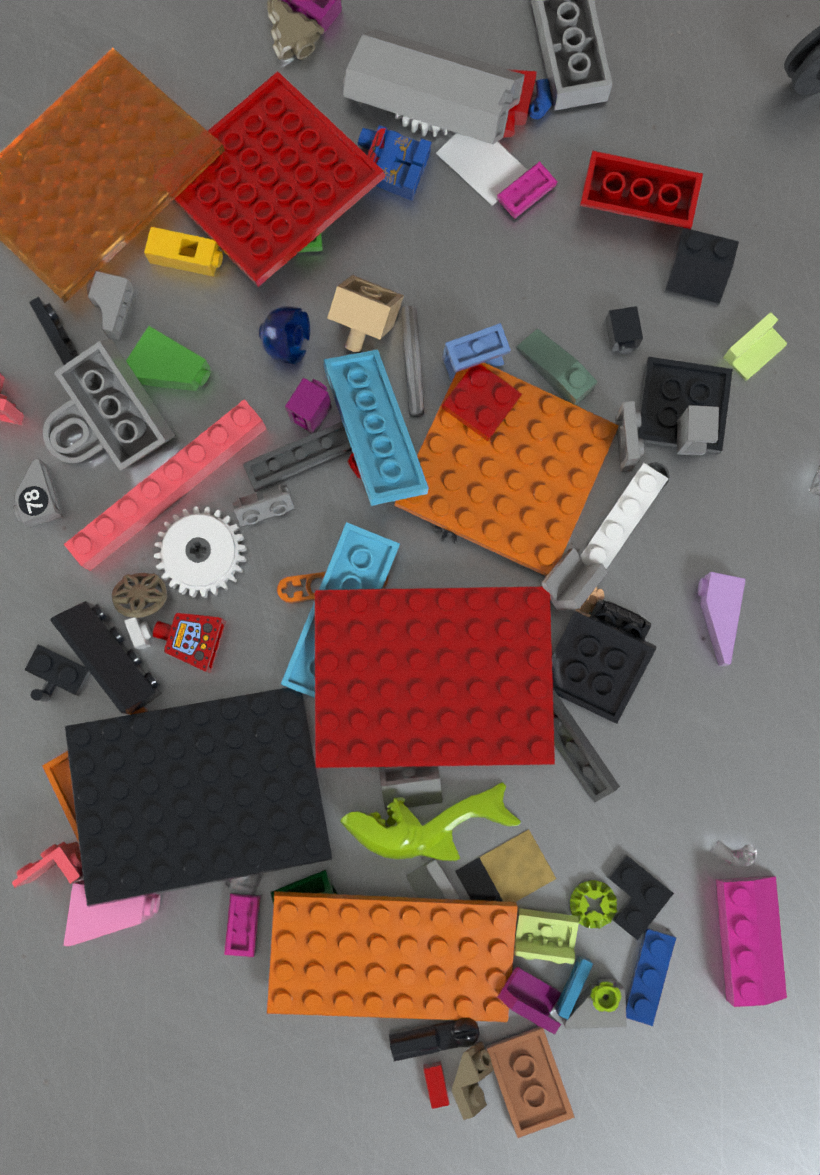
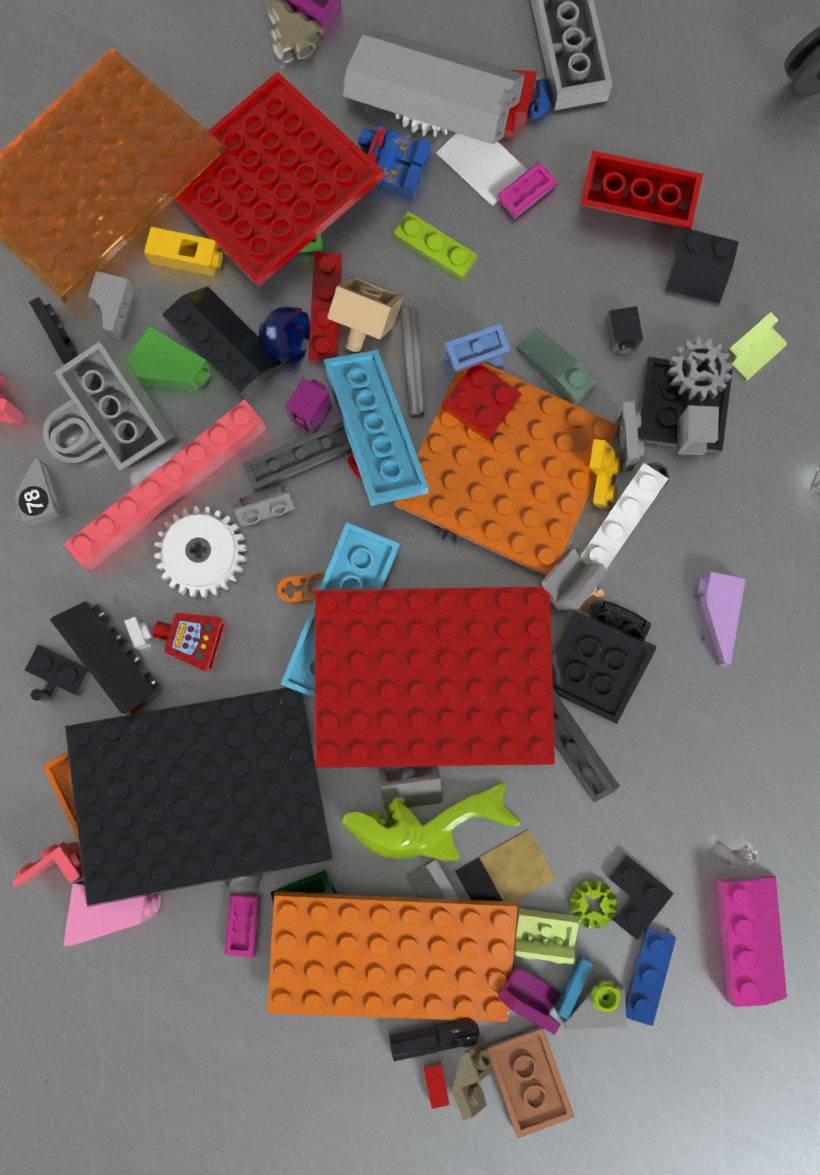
dark tan wheel [112,573,167,618] -> none
none -> black slope [162,286,285,401]
none -> red plate [308,252,343,364]
none -> lime plate [393,211,478,281]
none -> yellow plate [589,439,622,511]
none -> light grey gear [668,337,733,401]

